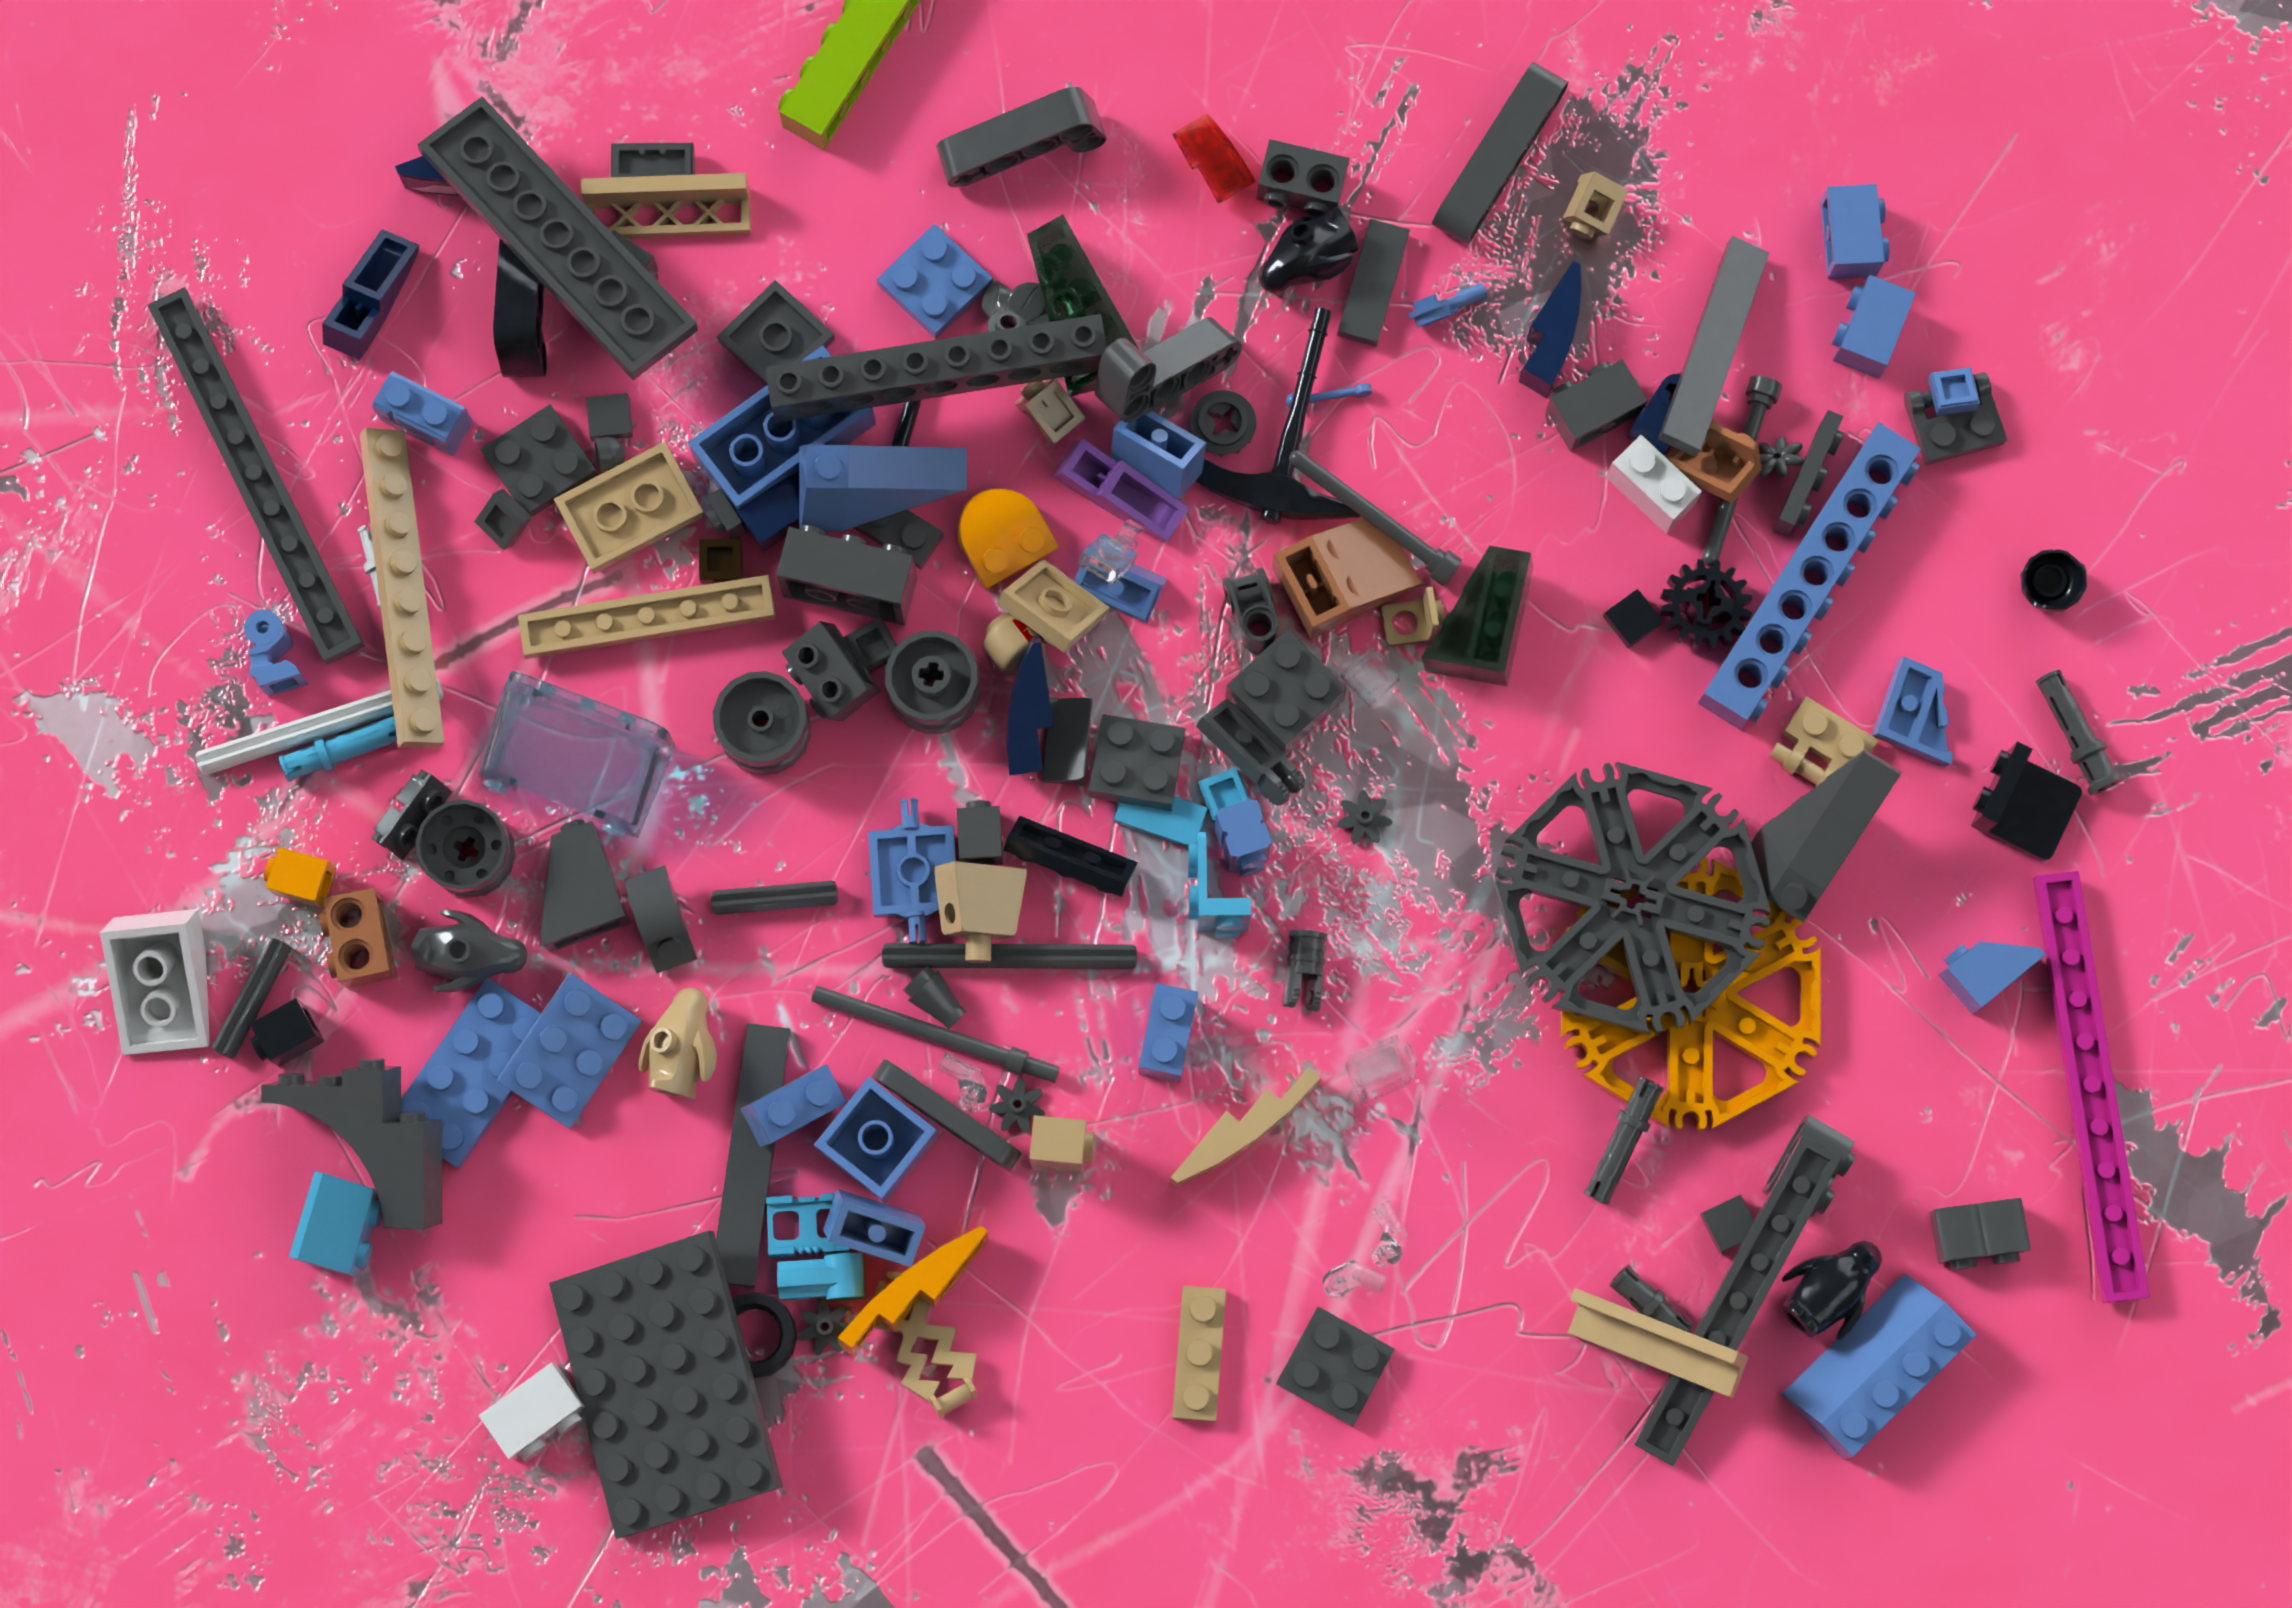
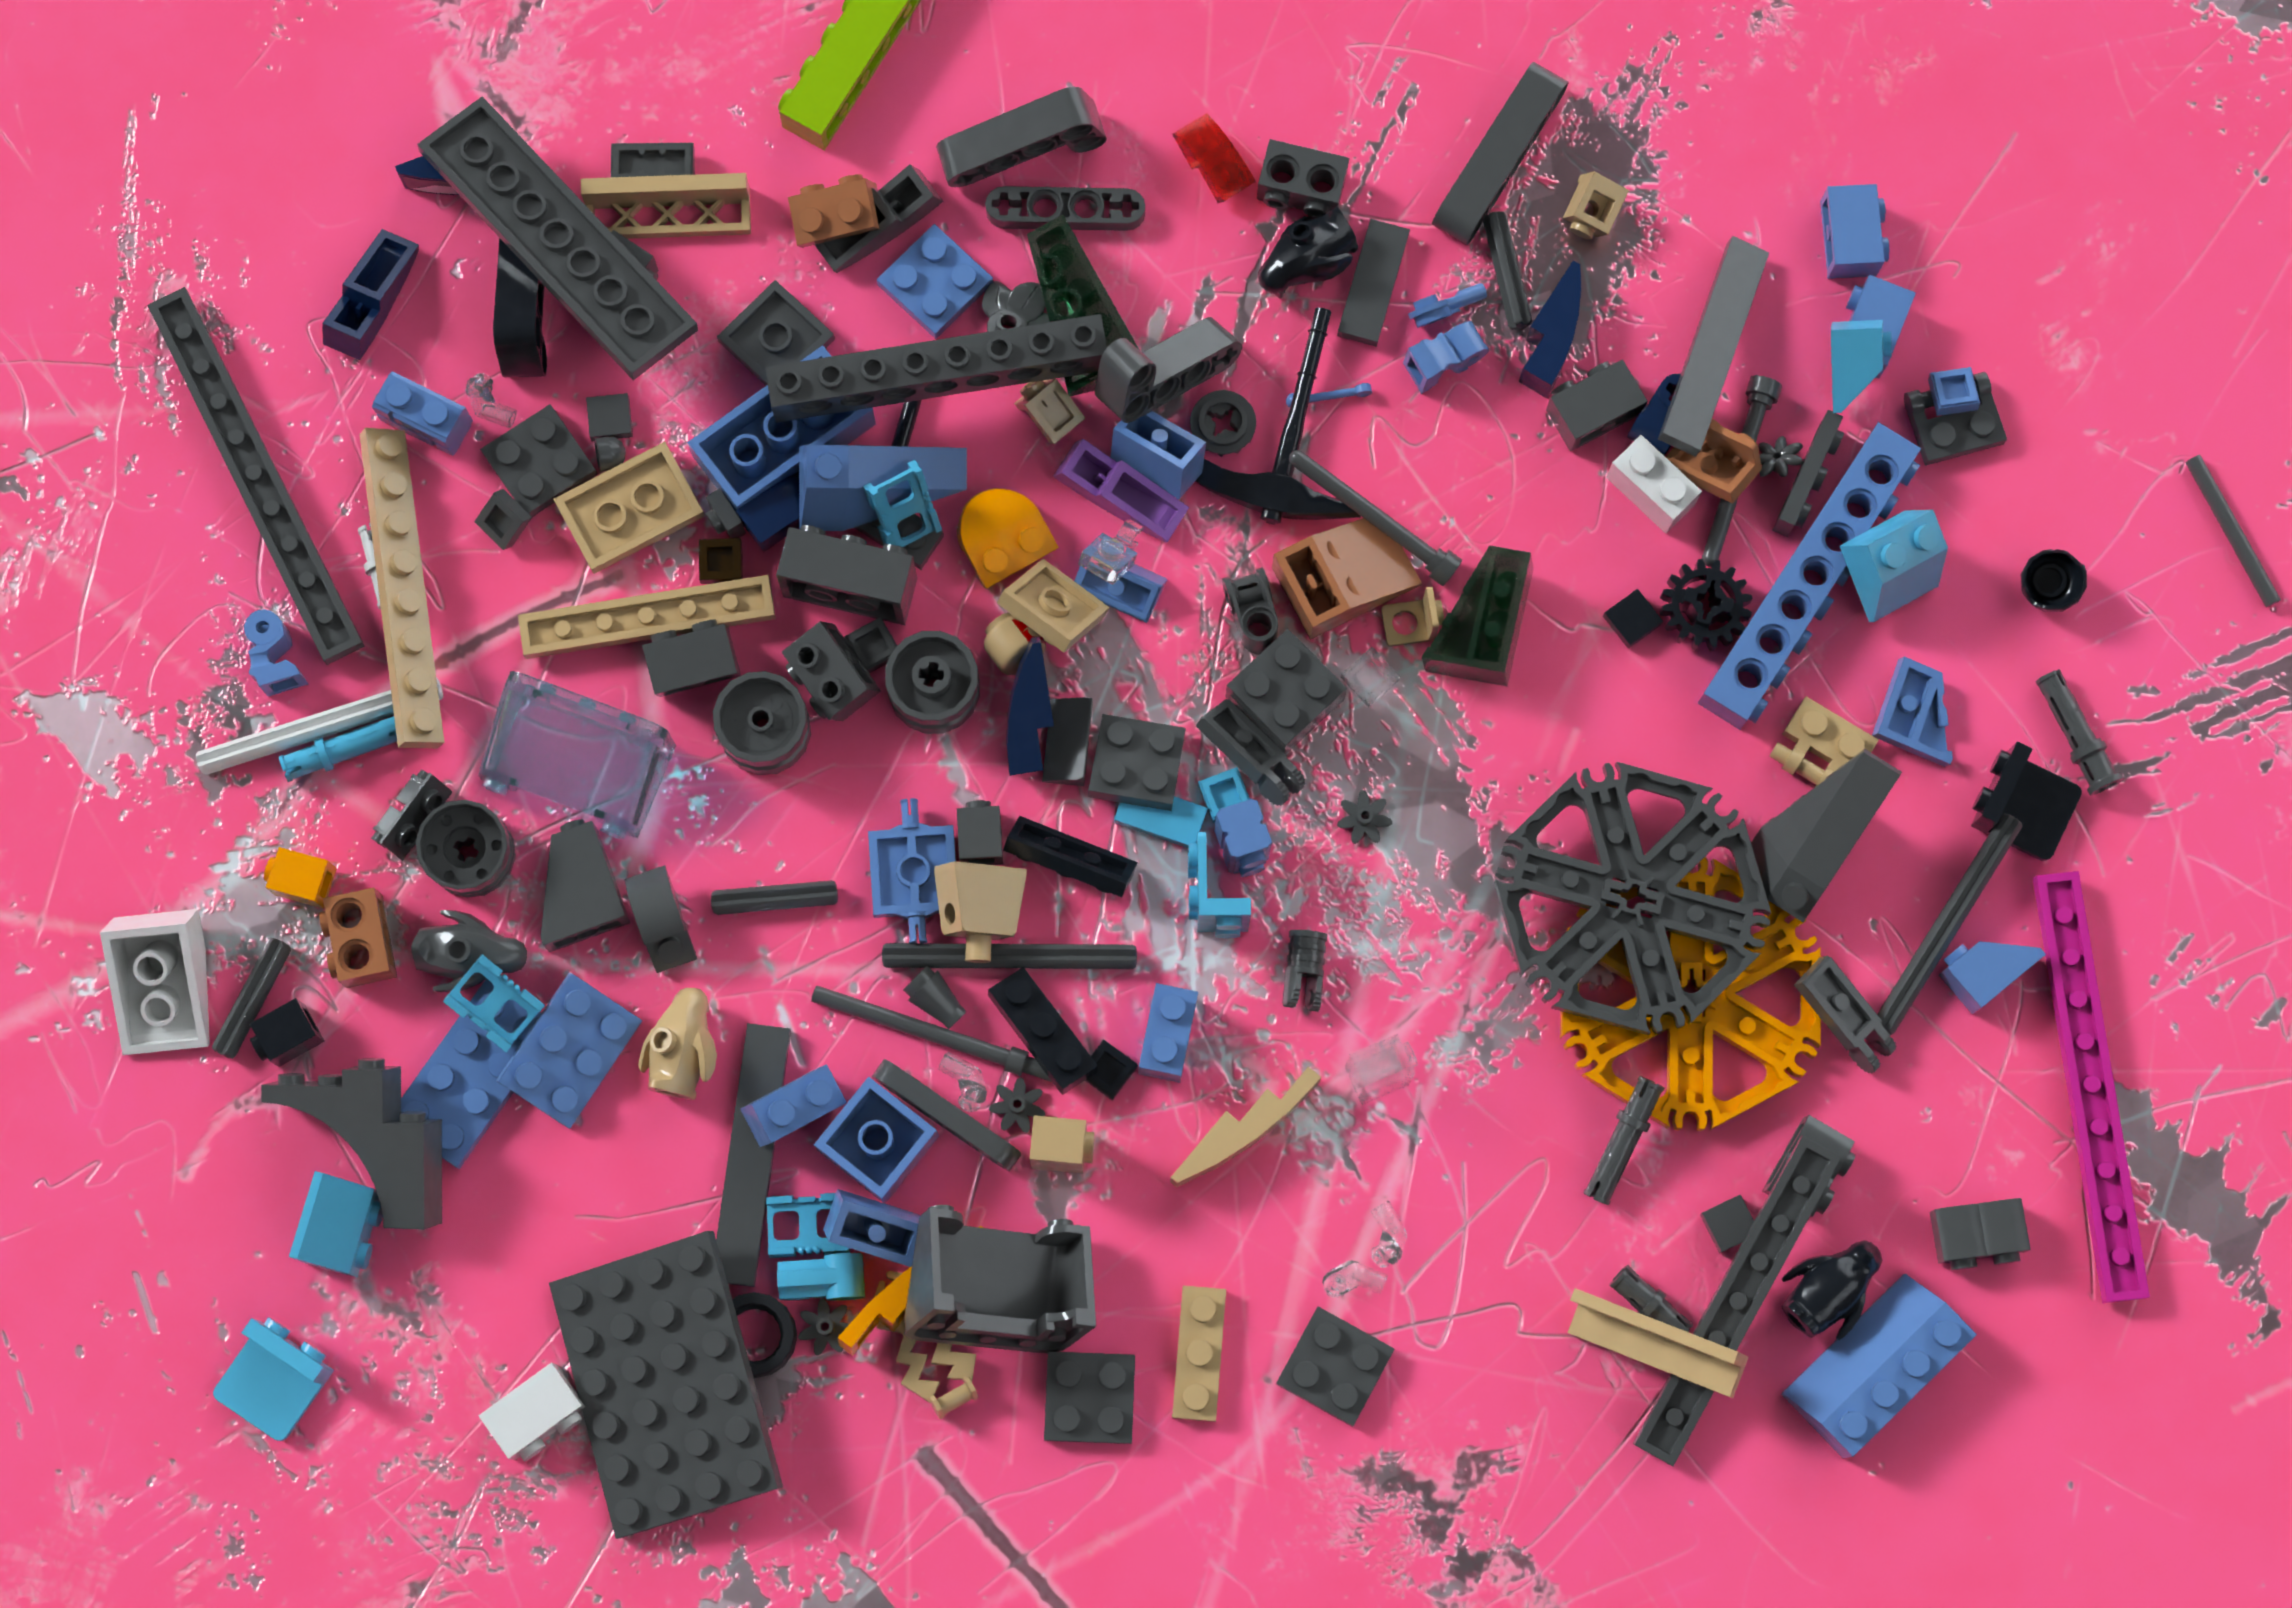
none -> medium azure bracket [213,1317,334,1441]
none -> medium azure piece [443,954,545,1052]
none -> clear arm [465,373,517,428]
none -> dark grey brick [642,619,741,697]
none -> nougat bracket [788,174,879,248]
none -> dark grey slope [815,164,944,273]
none -> medium azure piece [863,460,942,547]
none -> dark grey windscreen [904,1205,1096,1353]
none -> dark grey beam [985,186,1145,231]
none -> black plate [988,967,1098,1095]
none -> dark grey plate [1044,1351,1135,1444]
none -> black tile [1085,1039,1138,1101]
none -> medium blue leg [1403,321,1489,394]
none -> dark grey axle [1483,212,1532,330]
none -> dark grey hinge [1794,955,1897,1073]
none -> medium azure slope [1831,320,1892,413]
none -> medium azure slope [1839,510,1948,622]
none -> dark grey axle [1877,813,2022,1035]
none -> dark grey bar [2185,455,2281,608]

